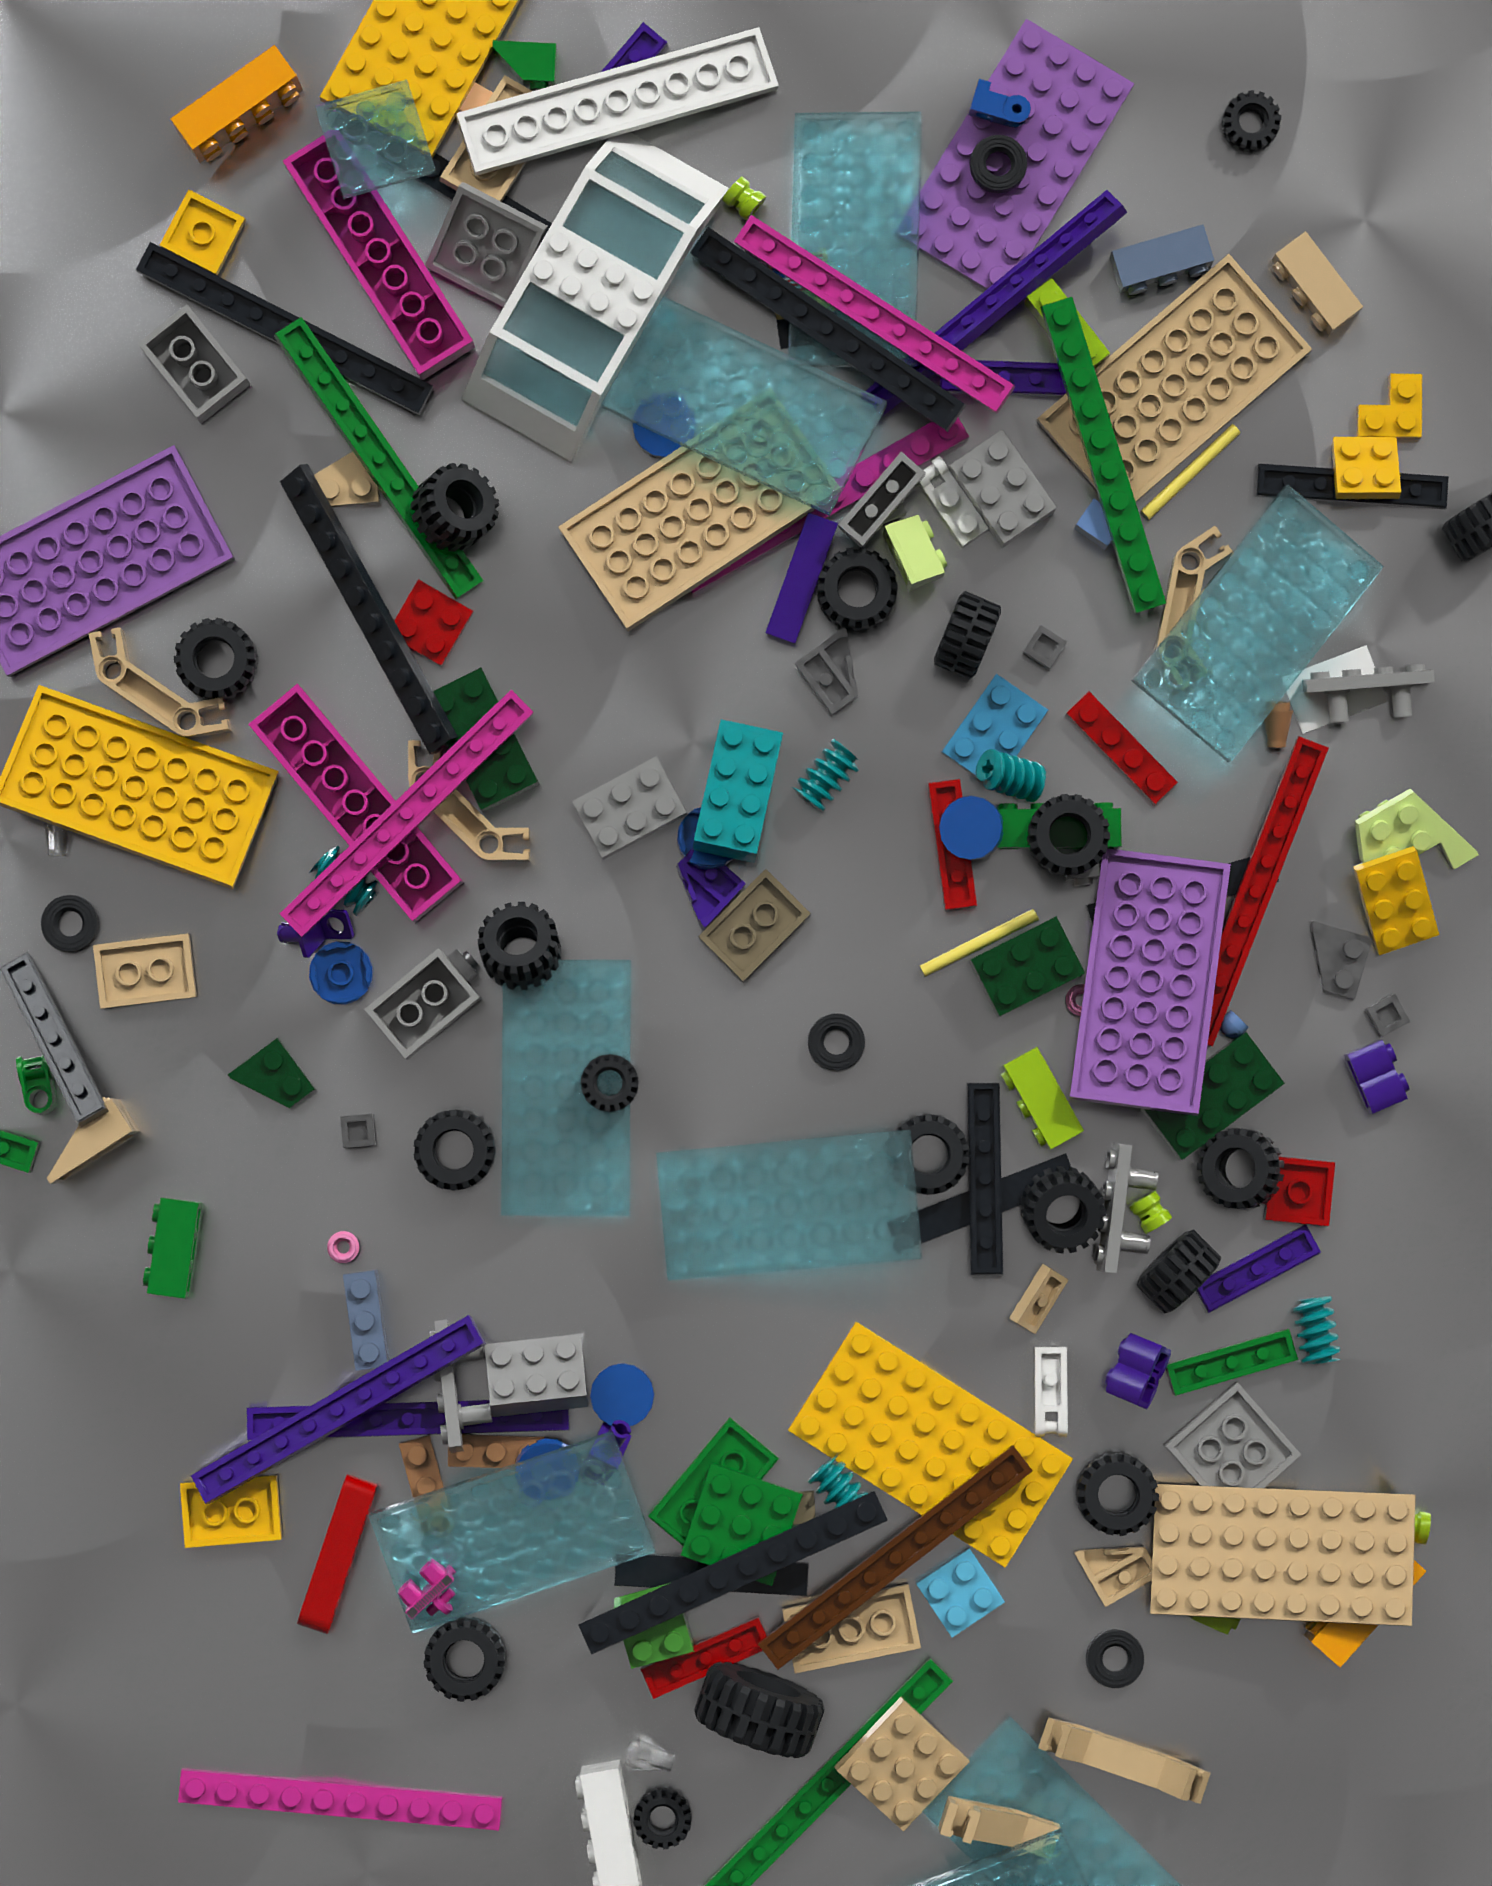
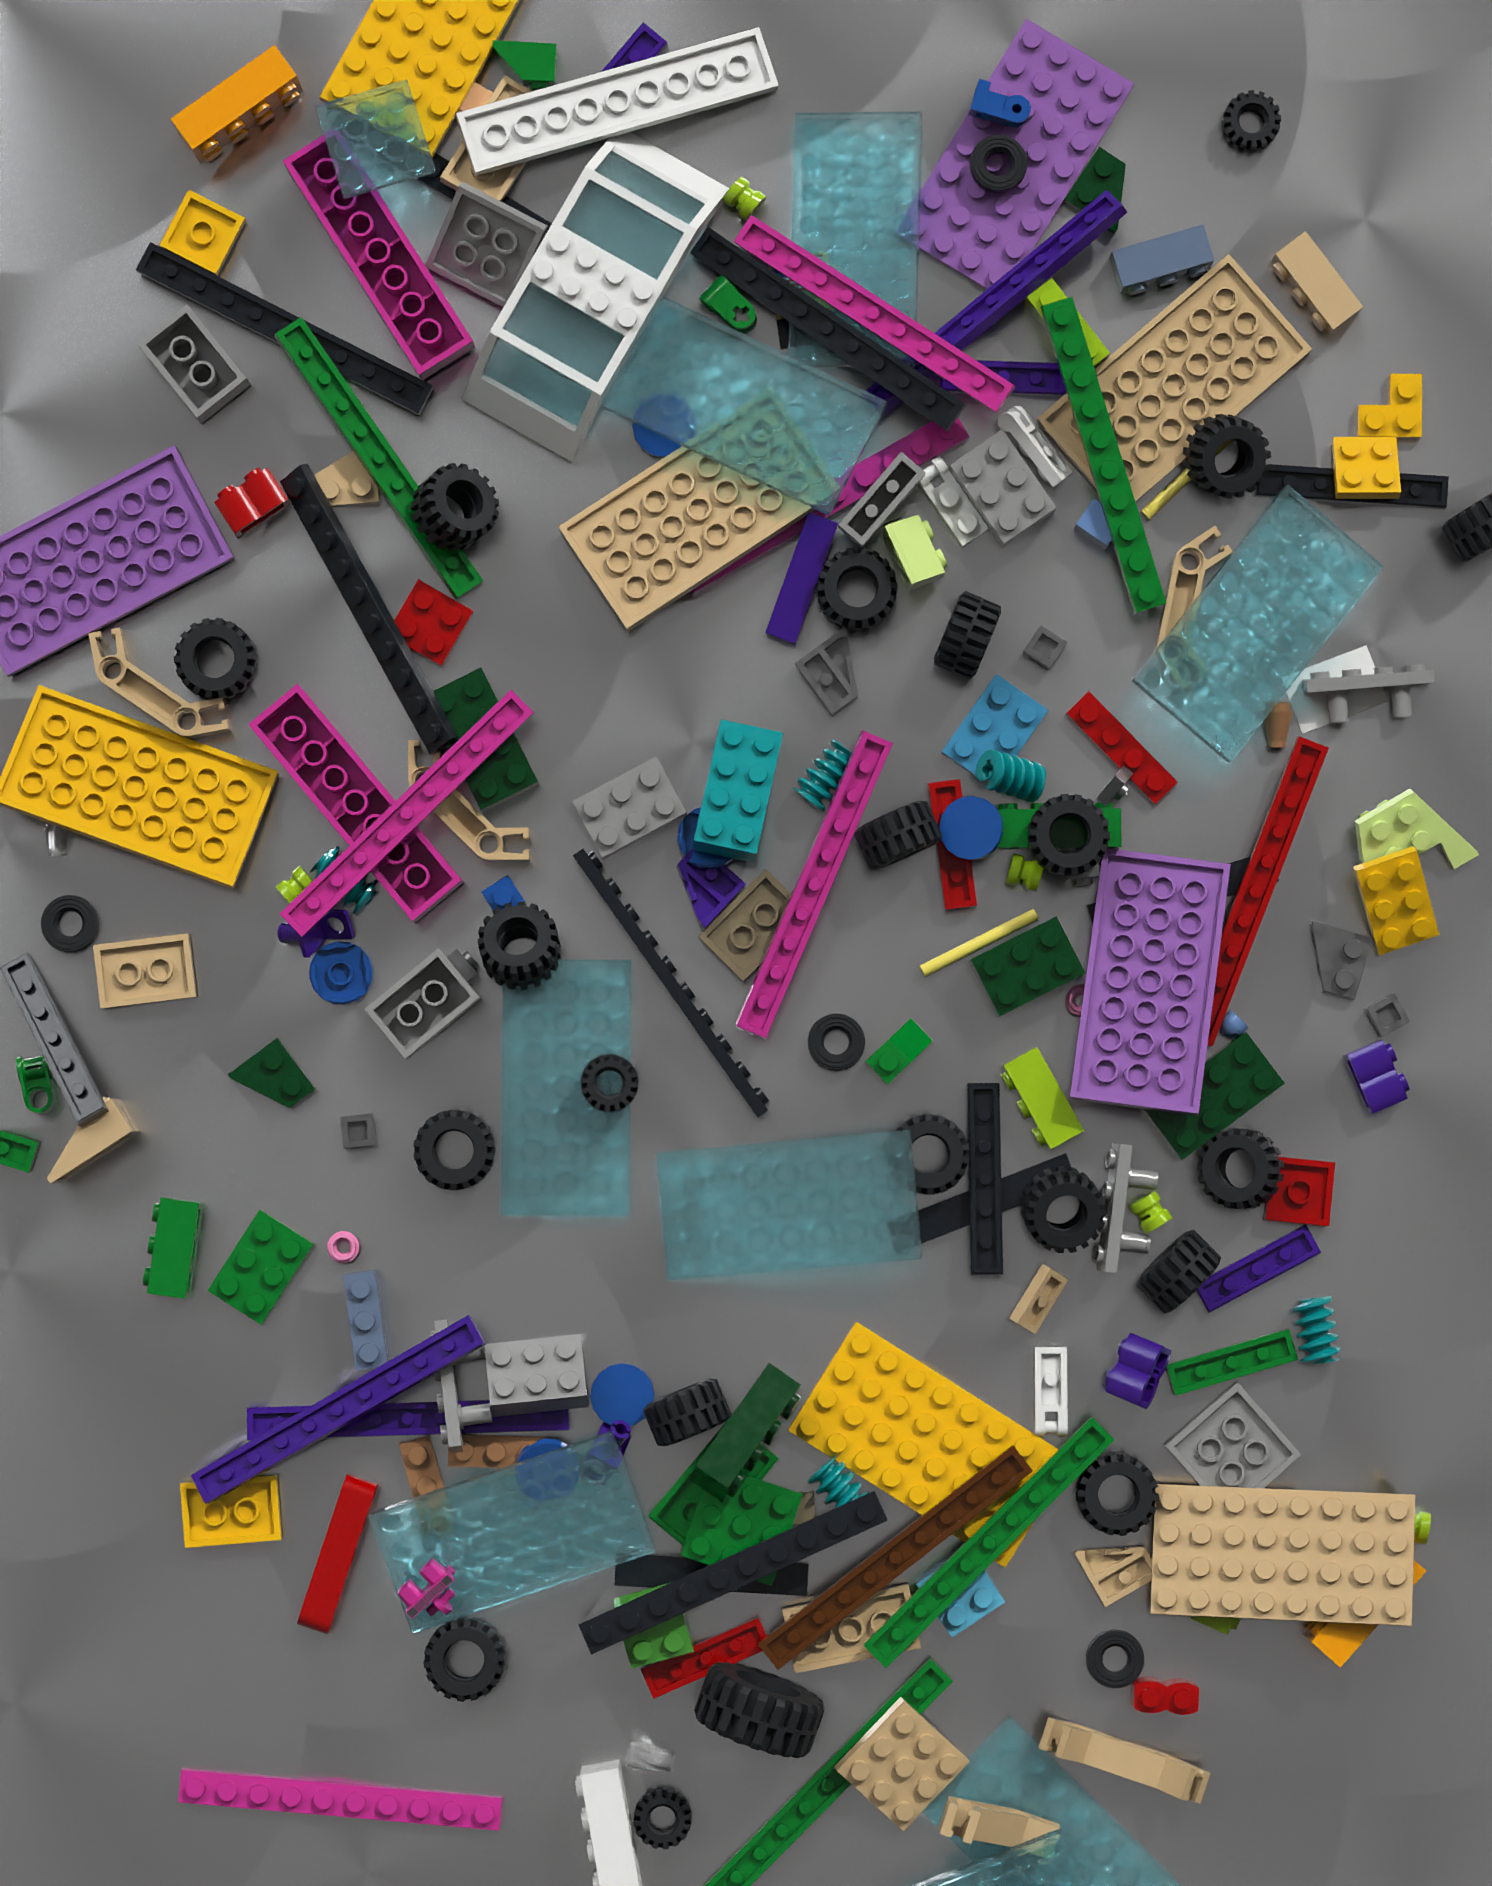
none -> green plate [207,1209,314,1325]
none -> red brick [214,468,290,537]
none -> lime wheel [275,866,313,904]
none -> blue plate [481,875,525,910]
none -> black plate [573,849,769,1118]
none -> black tyre [643,1378,732,1446]
none -> dark green brick [691,1363,801,1502]
none -> green piece [698,274,757,334]
none -> dark pink plate [735,730,893,1038]
none -> black tyre [854,801,943,869]
none -> green plate [863,1416,1114,1668]
none -> green slope [865,1018,933,1085]
none -> white plate [998,406,1073,487]
none -> lime wheel [1005,853,1043,892]
none -> dark green wing [1064,147,1126,235]
none -> flat silver plate [1097,766,1133,806]
none -> red brick [1130,1677,1199,1715]
none -> black tyre [1183,414,1271,499]

